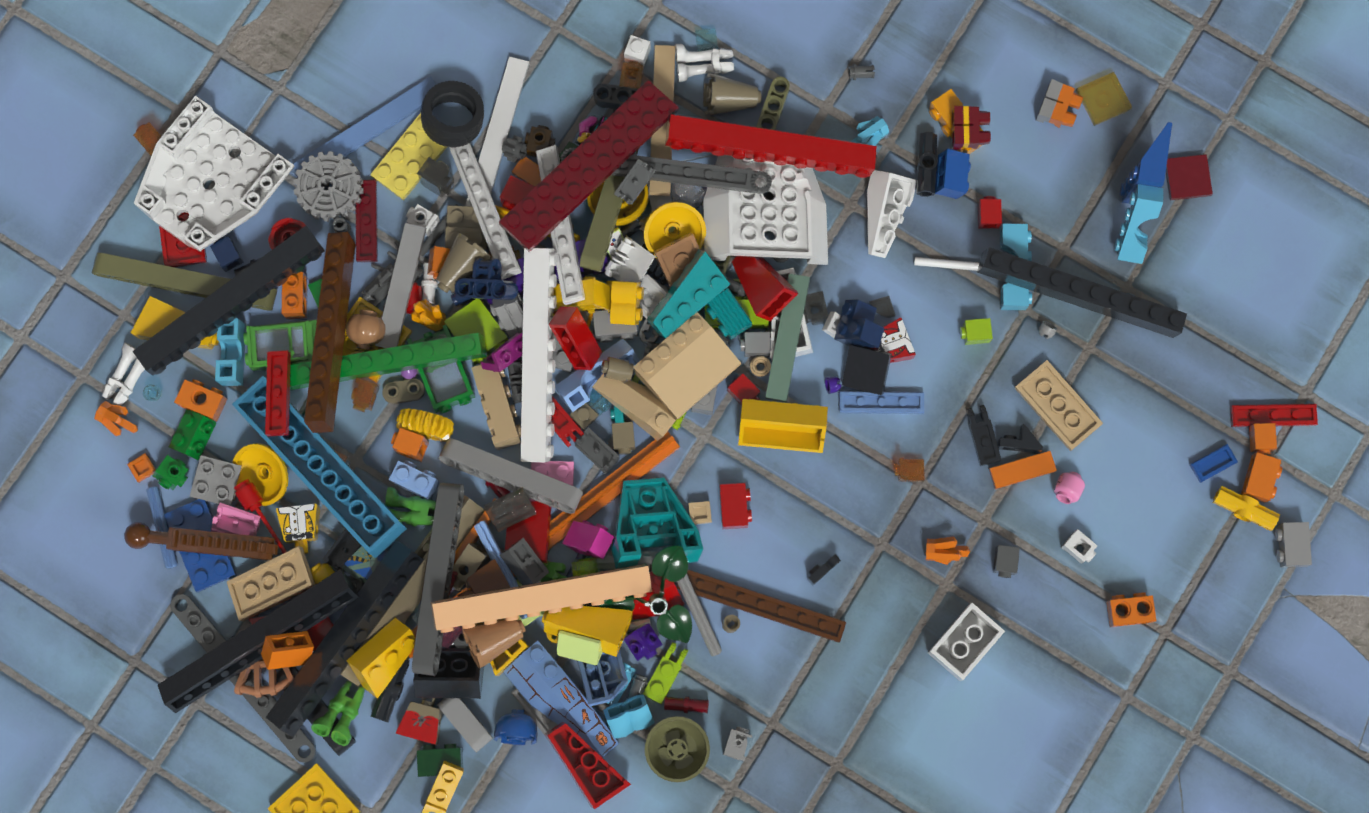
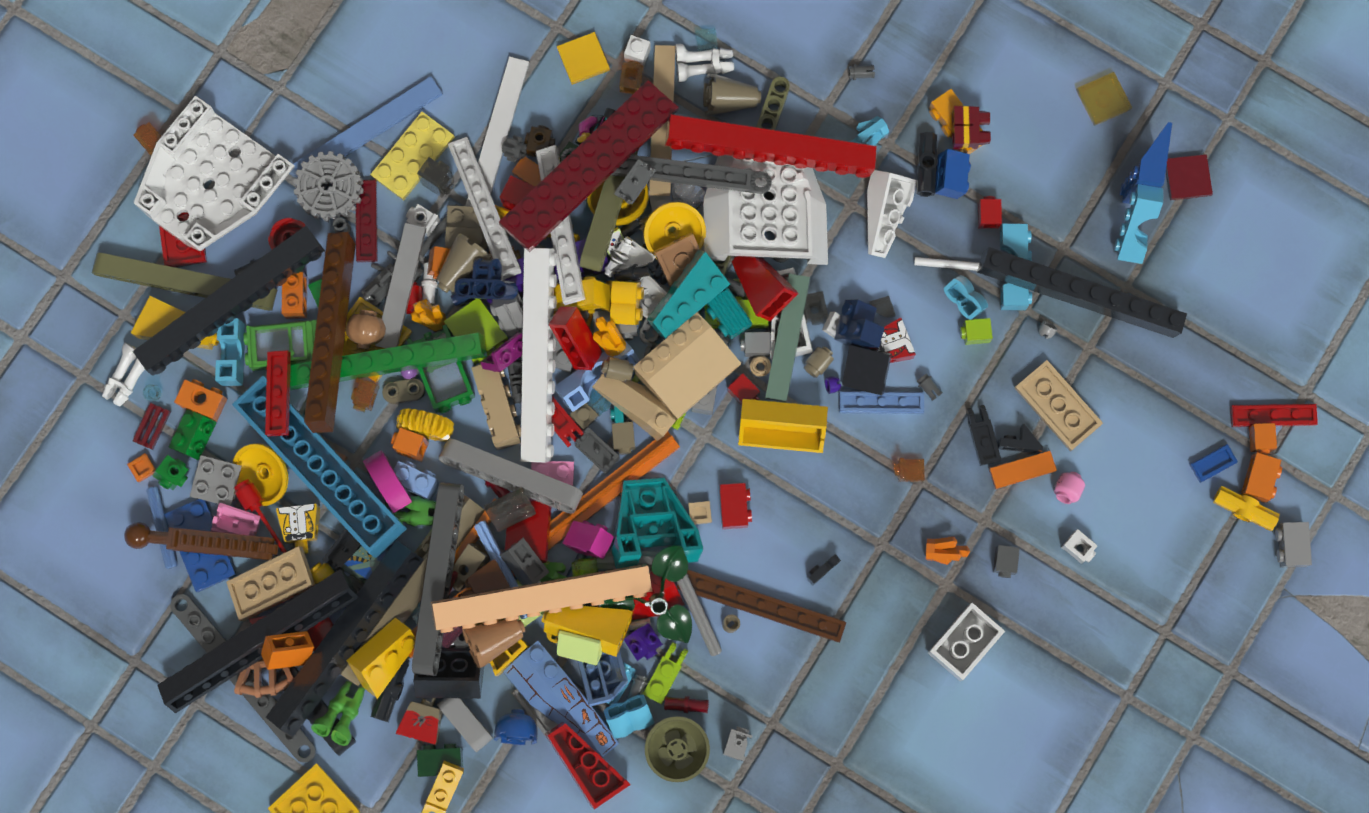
orange rock [94,401,138,437] -> none
dark blue brick [210,236,244,272] -> none
black tyre [421,81,484,148] -> none
black beam [593,84,638,110] -> none
hips [1036,79,1084,128] -> none
orange brick [1106,592,1157,627] -> none
none -> dark red tile [132,403,171,450]
none -> dark pink arch [363,450,412,513]
none -> yellow tile [557,32,610,85]
none -> light orange rock [593,317,626,357]
none -> black pin [614,262,656,281]
none -> dark tan brick [804,346,834,378]
none -> dark grey pin [917,373,943,401]
none -> medium azure brick [944,275,988,320]

